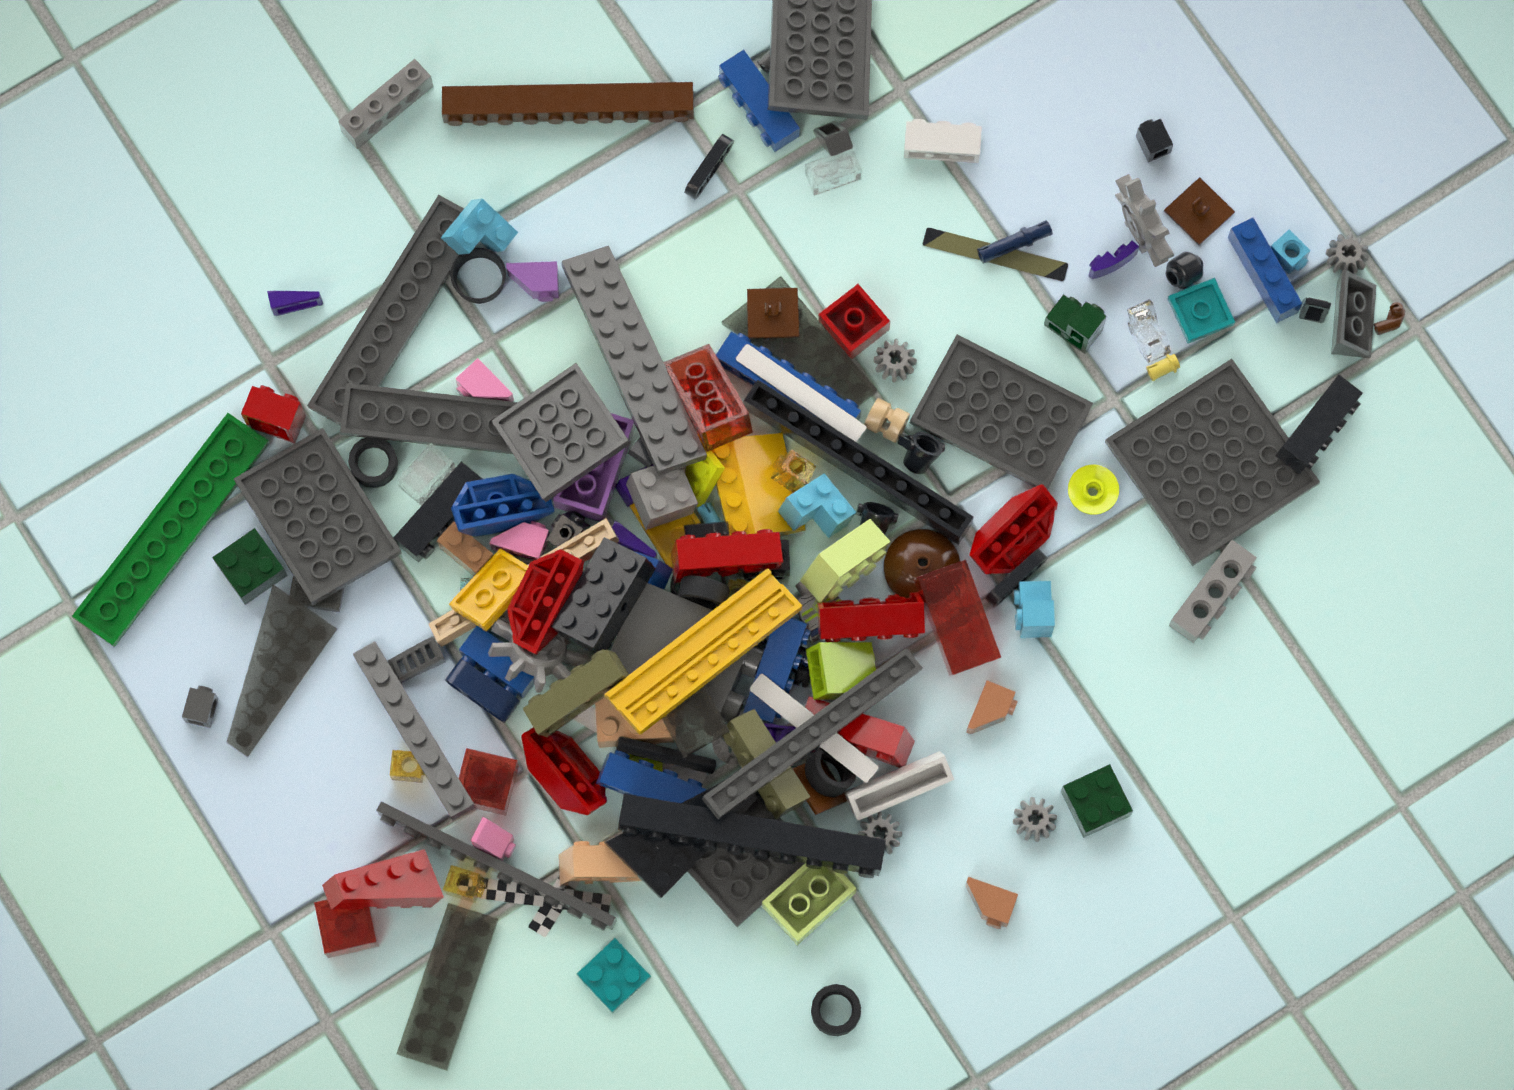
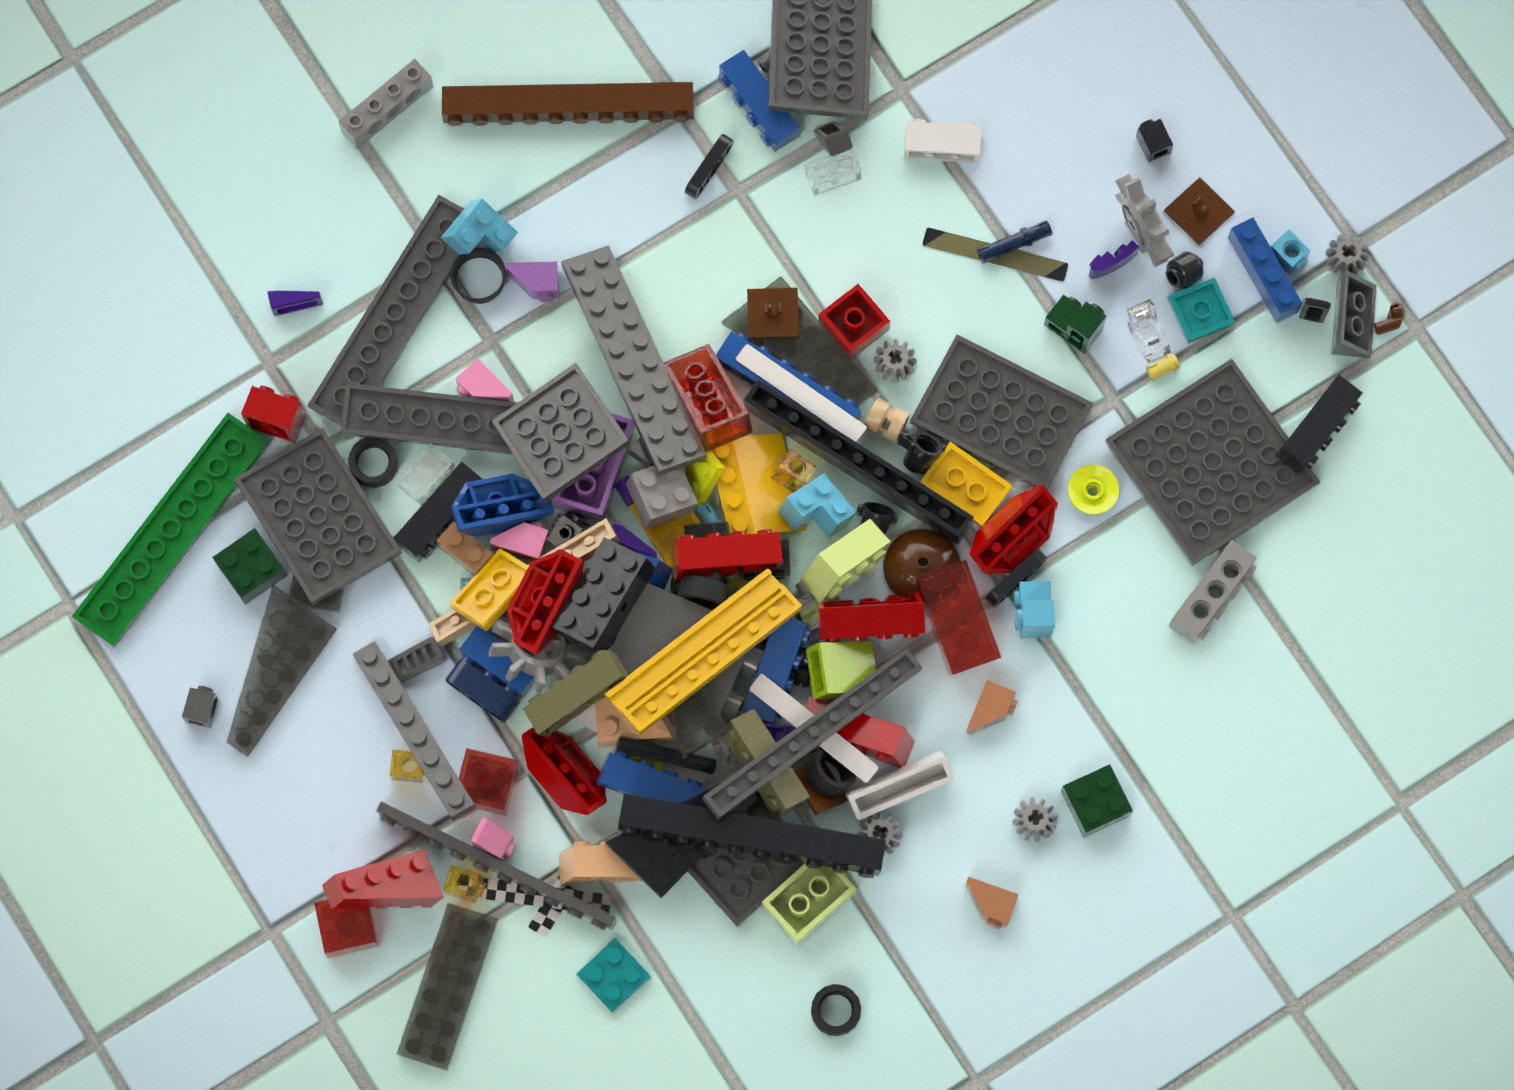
none -> yellow plate [920,442,1013,527]

